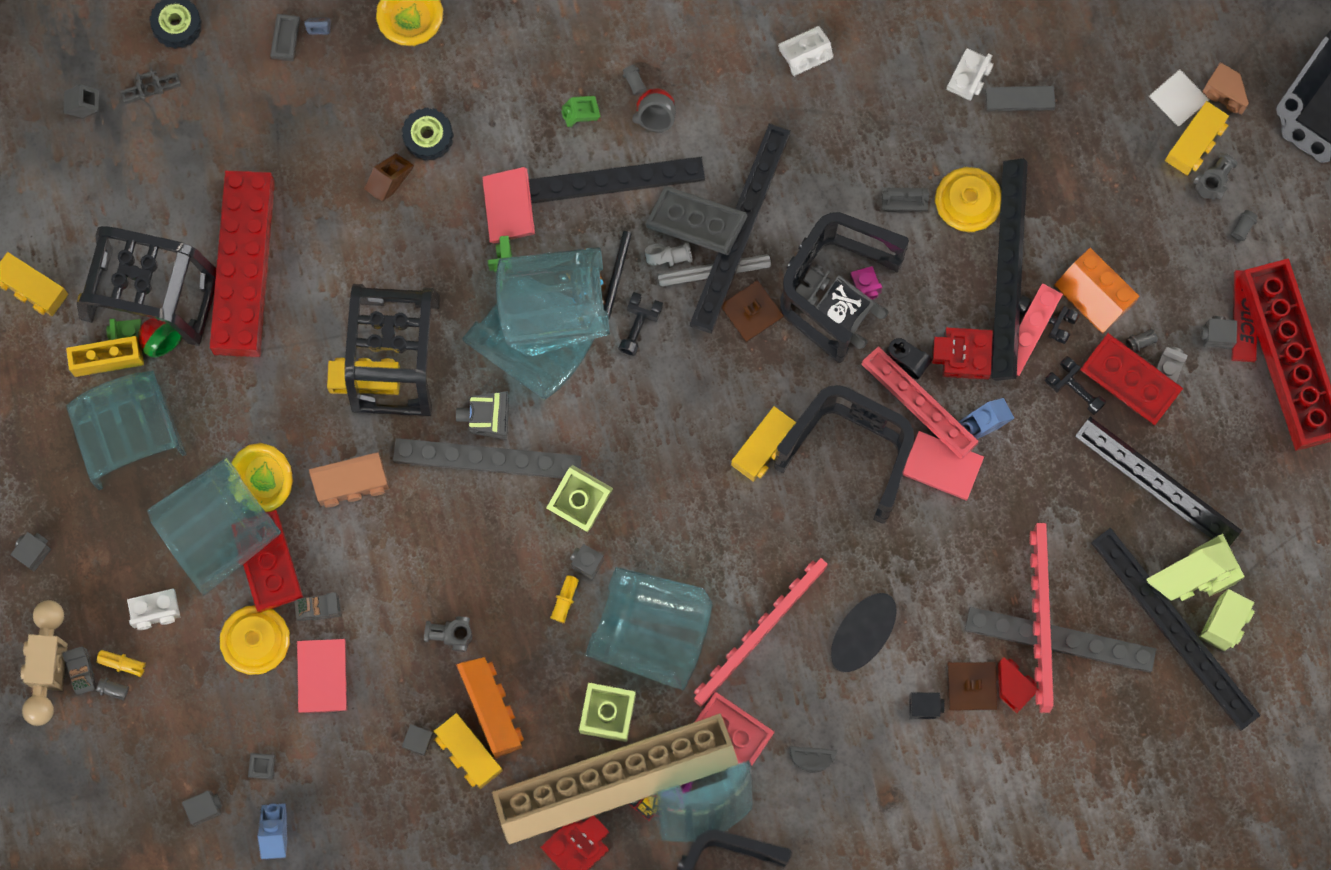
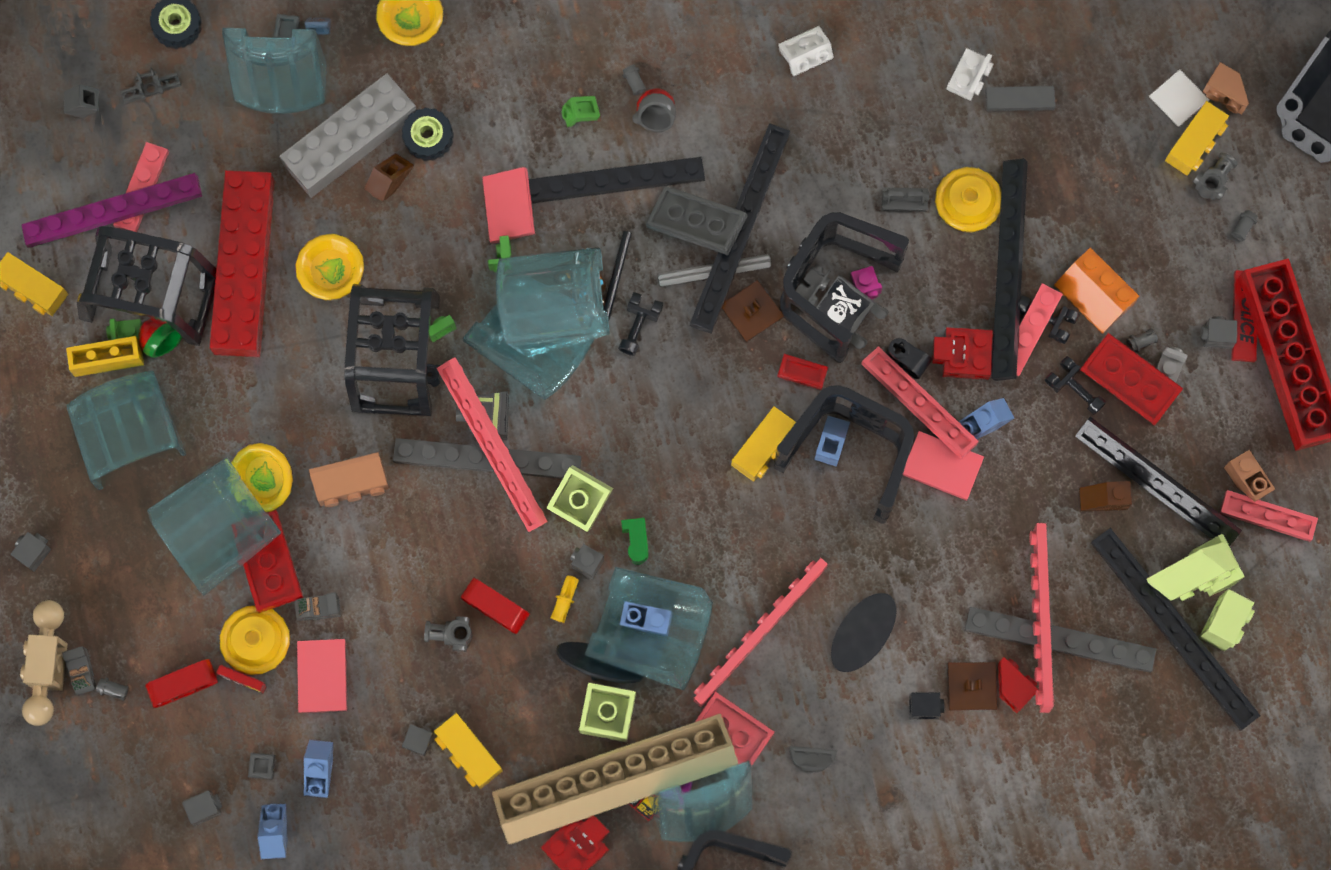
yellow axle [97,650,146,677] -> none
white bracket [127,589,180,630] -> none
yellow brick [327,358,401,395] -> none
orange slope [457,657,524,759] -> none
light grey connector [645,242,692,267] -> none
none -> magenta plate [21,173,202,248]
none -> coral plate [113,142,169,232]
none -> red beam [145,659,218,708]
none -> red tile [216,665,267,694]
none -> clear light blue windscreen [222,28,327,114]
none -> light grey brick [279,73,416,198]
none -> yellow piece [295,234,364,300]
none -> medium blue slope [304,740,333,798]
none -> black plate [427,363,440,387]
none -> bright green bracket [429,315,456,342]
none -> coral plate [437,357,548,532]
none -> red beam [460,578,530,635]
none -> black shield [556,642,645,683]
none -> medium blue slope [620,601,673,637]
none -> green leg [621,518,648,565]
none -> red tile [777,354,828,390]
none -> medium blue slope [814,416,850,467]
none -> reddish brown slope [1079,481,1132,512]
none -> coral plate [1220,490,1318,542]
none -> nougat slope [1224,450,1275,502]

